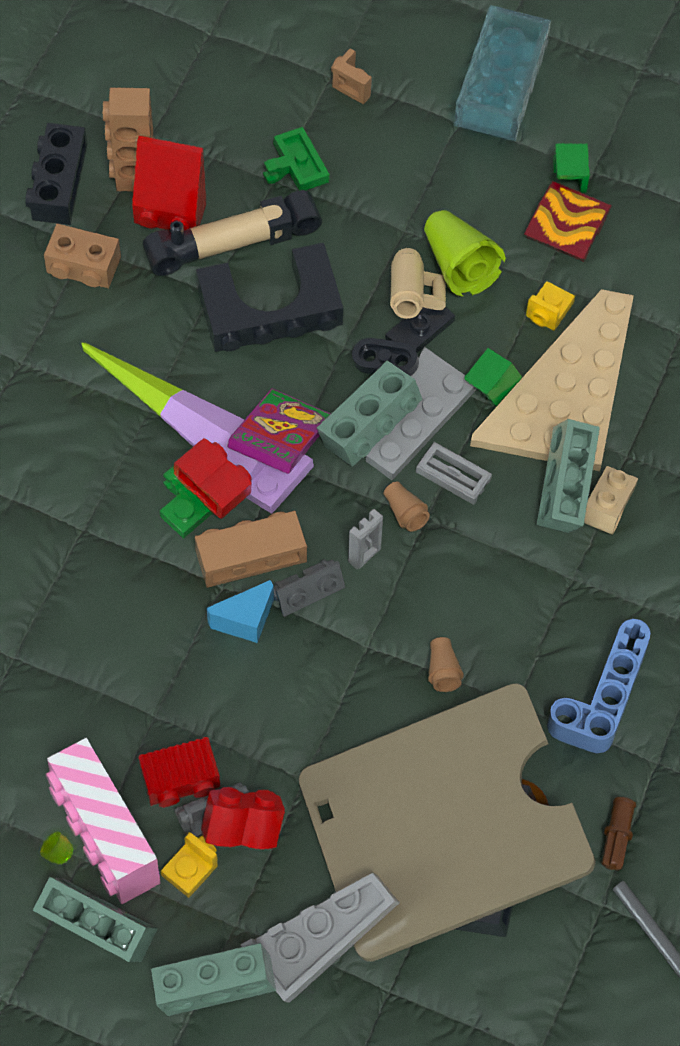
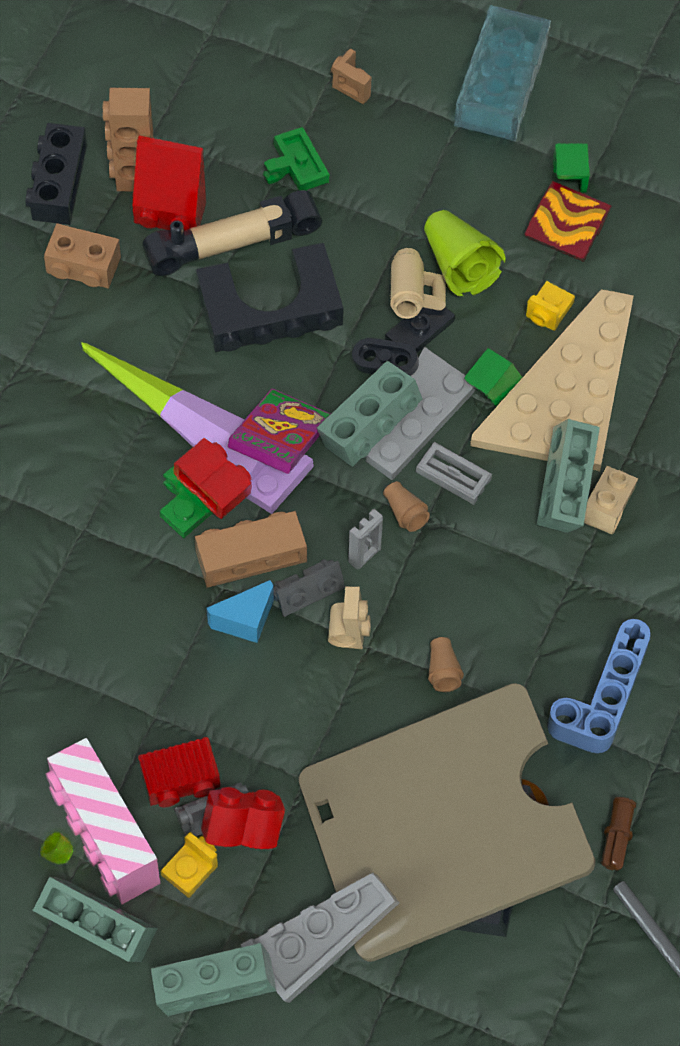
none -> tan plate [328,587,371,649]

